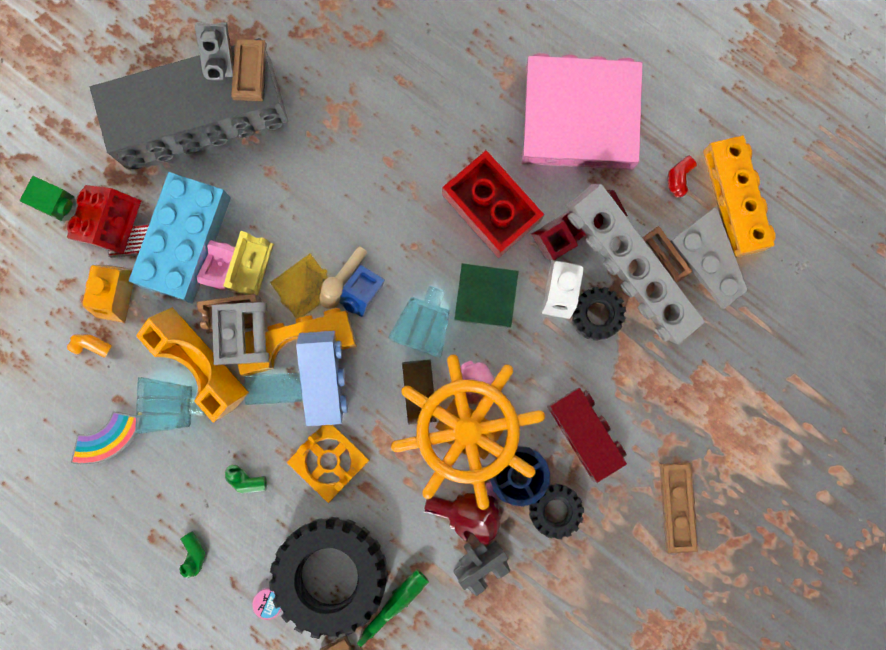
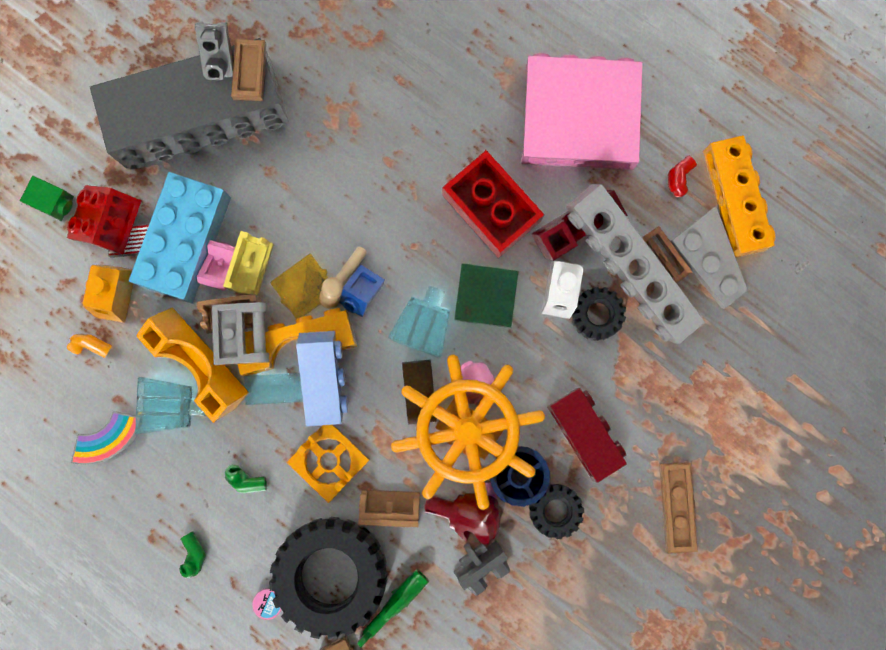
none -> medium nougat hinge [358,490,420,527]

